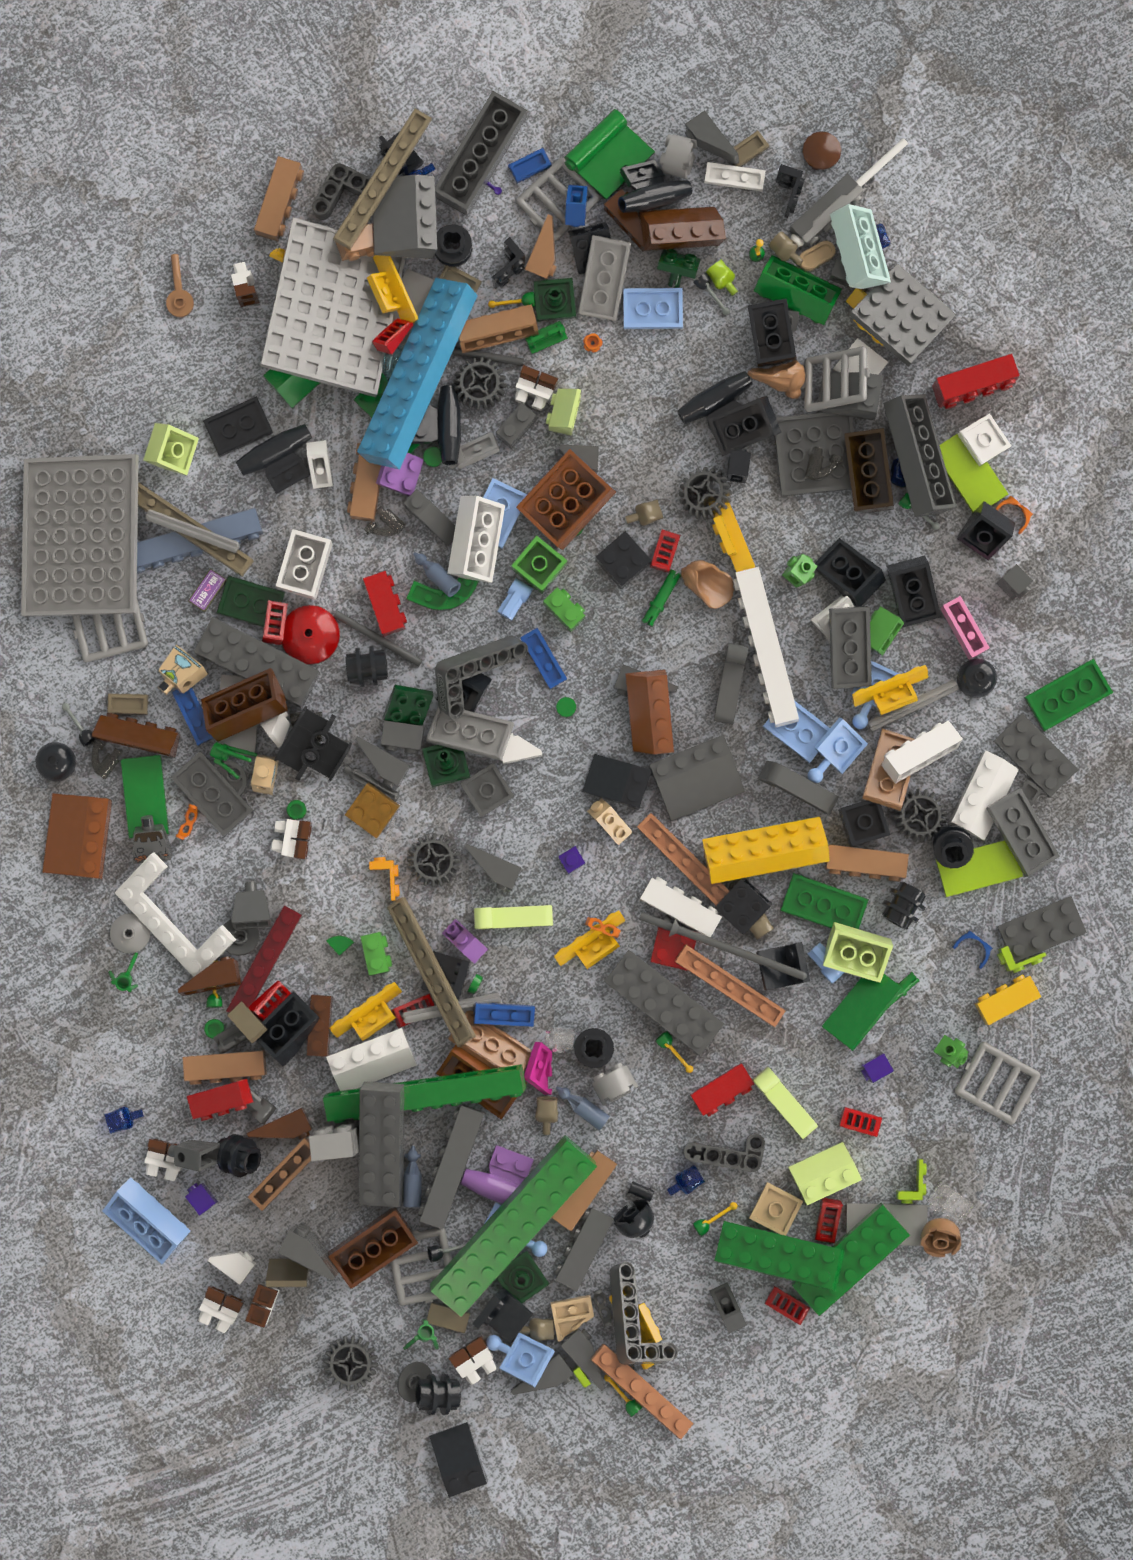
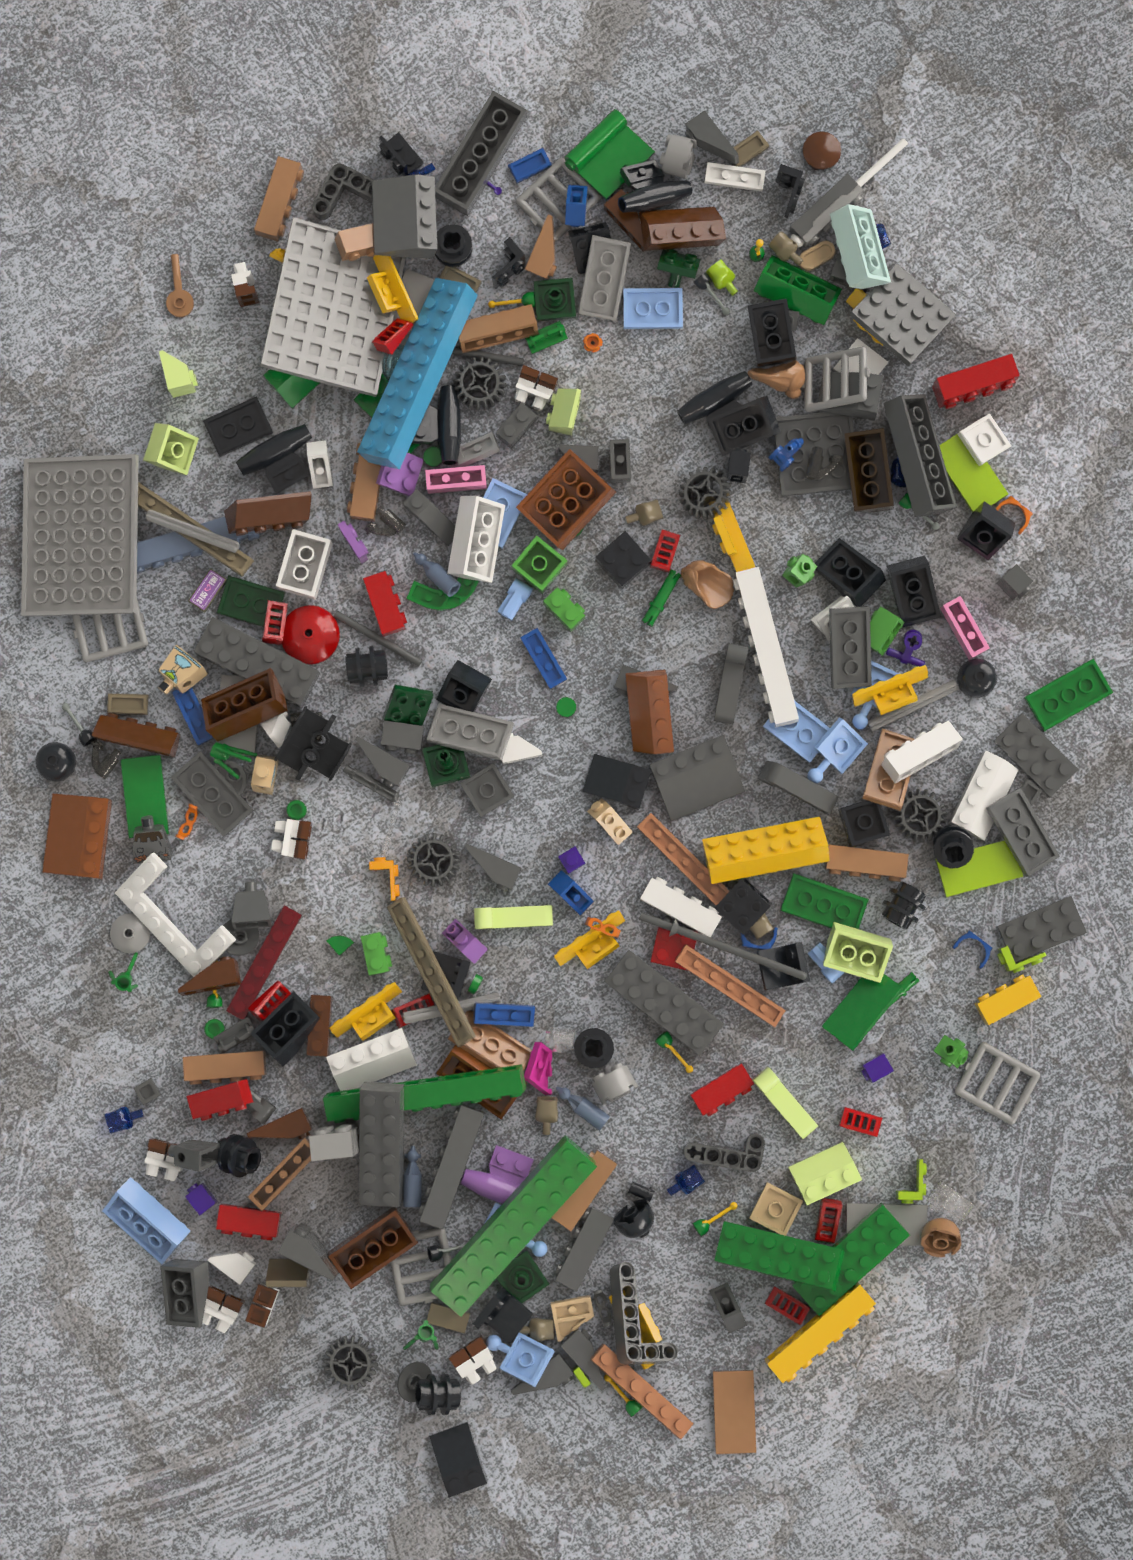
dark tan tile [227,1001,267,1043] -> none
dark tan tile [333,108,432,250] -> none
pearl gold plate [345,782,400,839] -> none
dark grey beam [435,635,528,719] -> none
none -> dark grey plate [133,1078,162,1106]
none -> yellowish green slope [159,350,198,398]
none -> dark grey slope [160,1259,210,1328]
none -> red brick [216,1204,282,1241]
none -> reddish brown slope [224,491,312,536]
none -> medium lavender plate [338,521,369,564]
none -> bright pink brick [425,465,487,494]
none -> blue slope [548,870,594,916]
none -> dark grey brick [609,439,631,483]
none -> medium nougat tile [713,1370,756,1454]
none -> blue cap [740,927,778,950]
none -> yellow brick [764,1282,876,1383]
none -> blue piece [768,438,804,472]
none -> dark purple piece [886,629,925,667]

